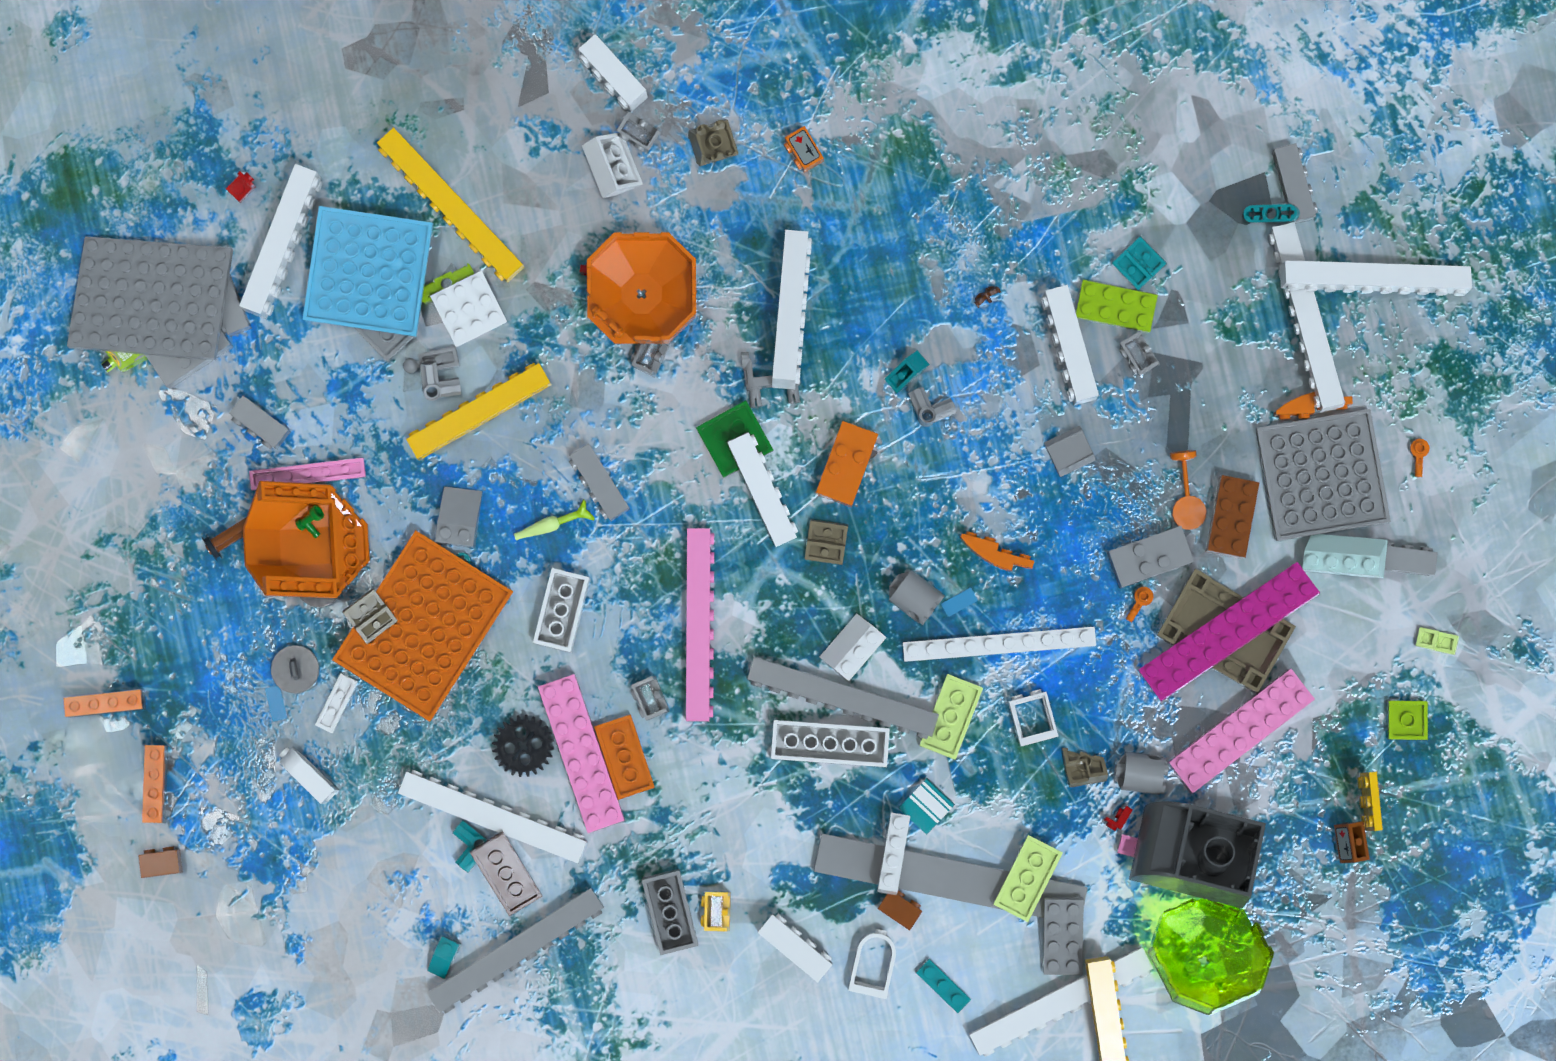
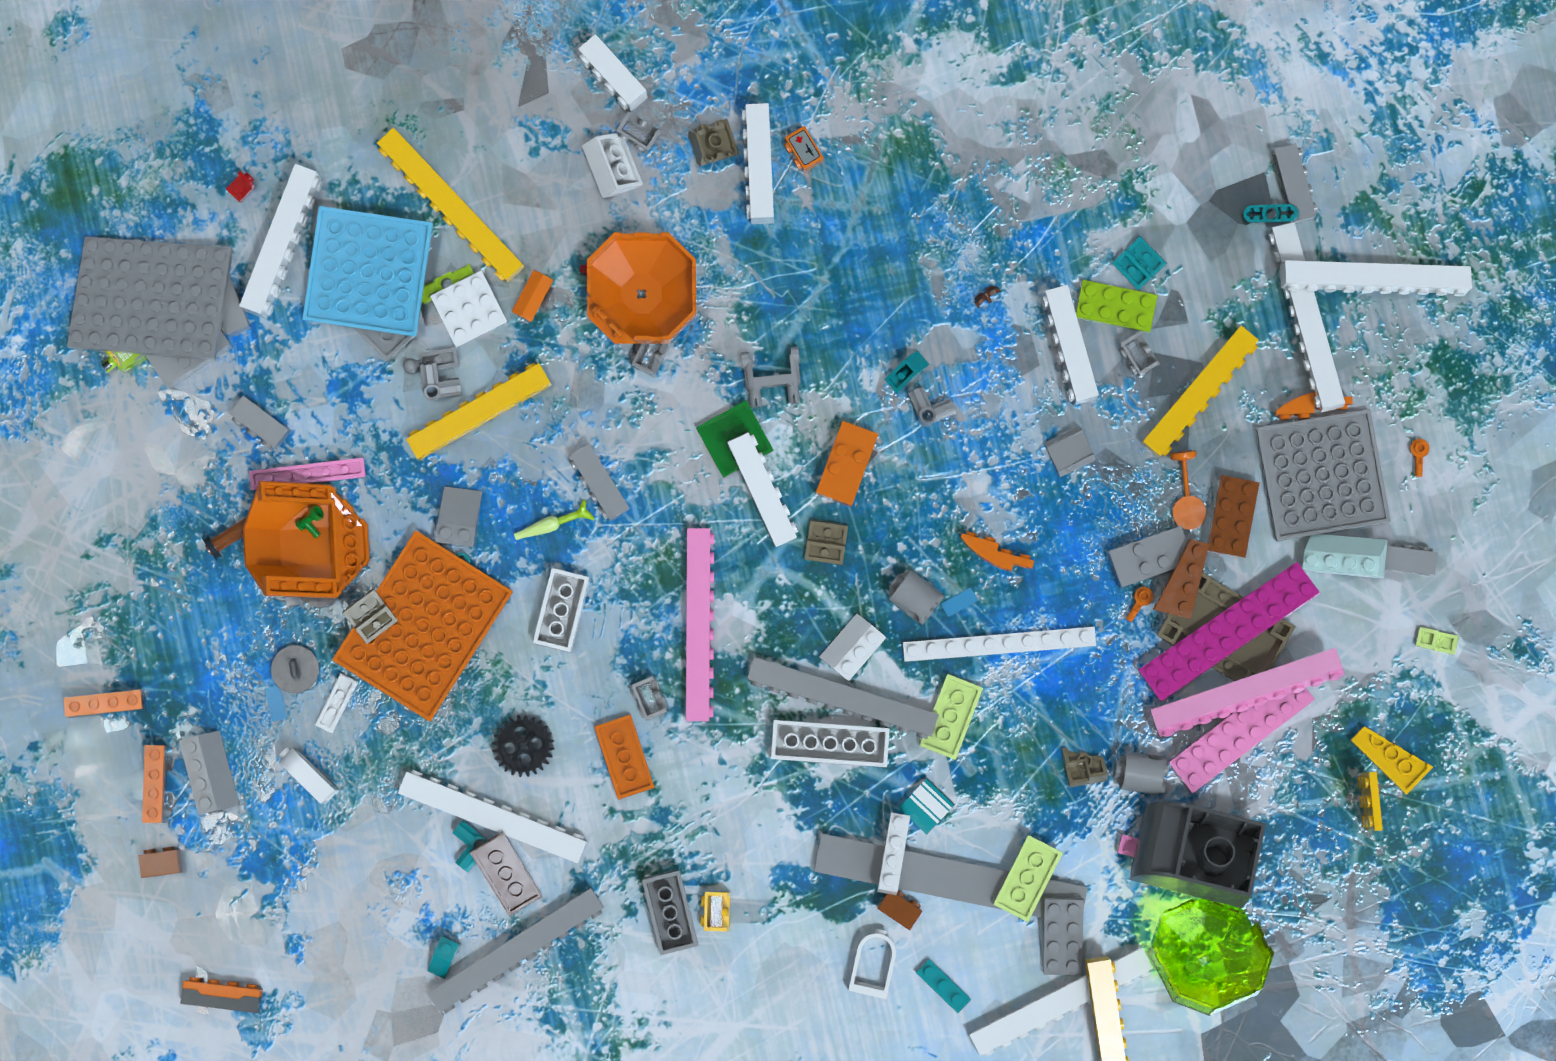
bright pink brick [538,674,626,833] -> none
white brick [758,913,833,983] -> none
white brick [772,230,812,390] -> none
white window [1008,689,1058,747] -> none
red bracket [1104,806,1133,831] -> none
dark orange brick [1334,821,1370,863] -> none
lime plate [1388,701,1428,740] -> none
none -> light grey slope [179,731,240,815]
none -> piece [180,977,263,1013]
none -> orange piece [512,270,553,322]
none -> white brick [742,103,774,224]
none -> yellow brick [1141,325,1259,458]
none -> bright pink brick [1151,647,1345,737]
none -> dark orange wing [1153,539,1209,619]
none -> yellow wing [1350,726,1433,795]

